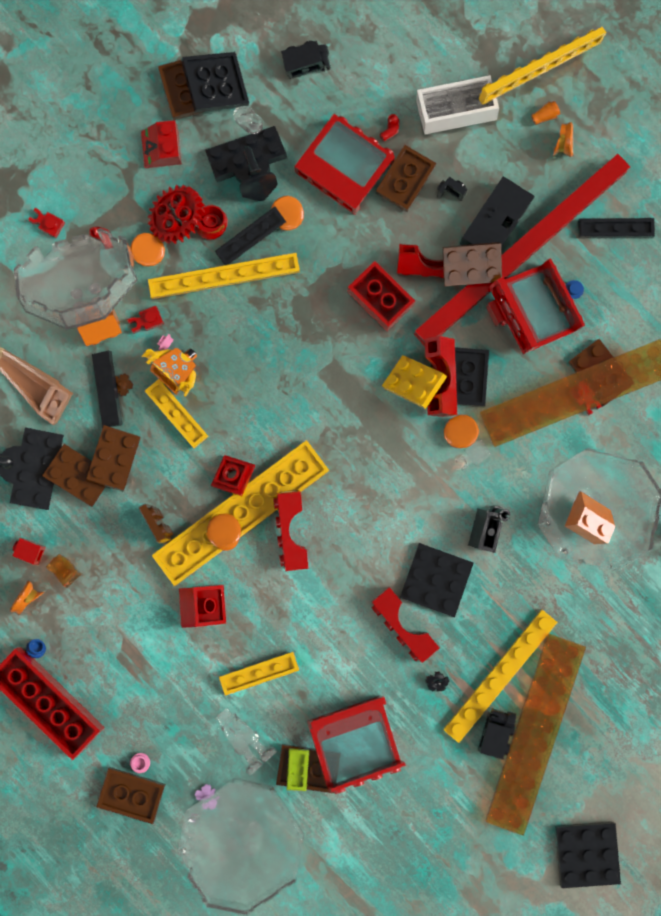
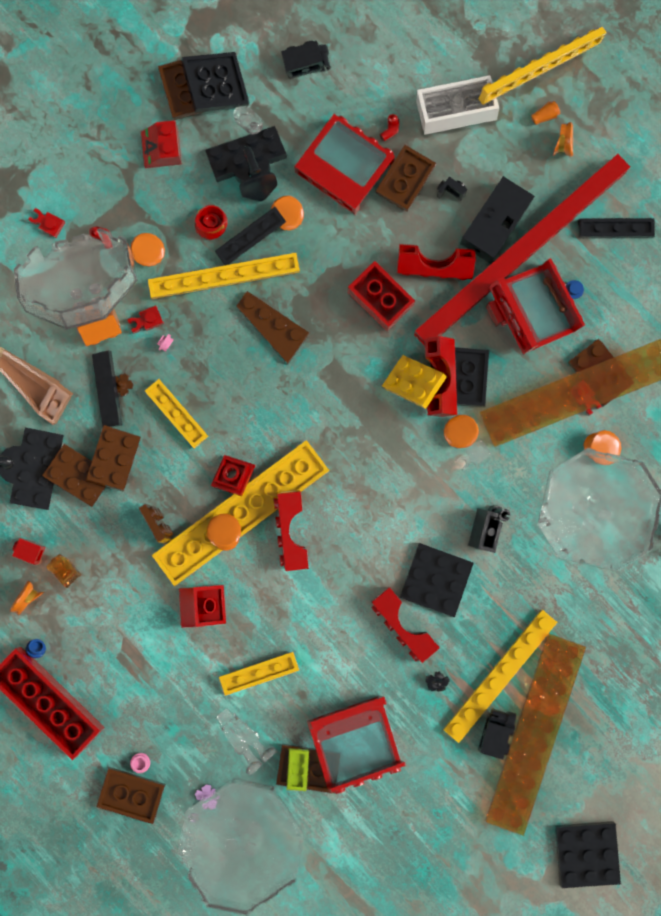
torso [142,348,197,397] -> none
red gear [147,184,205,244] -> none
reddish brown plate [442,242,502,286] -> none
orange slope [565,491,615,544] -> none
none -> reddish brown wing [237,291,309,364]
none -> orange piece [584,430,622,464]

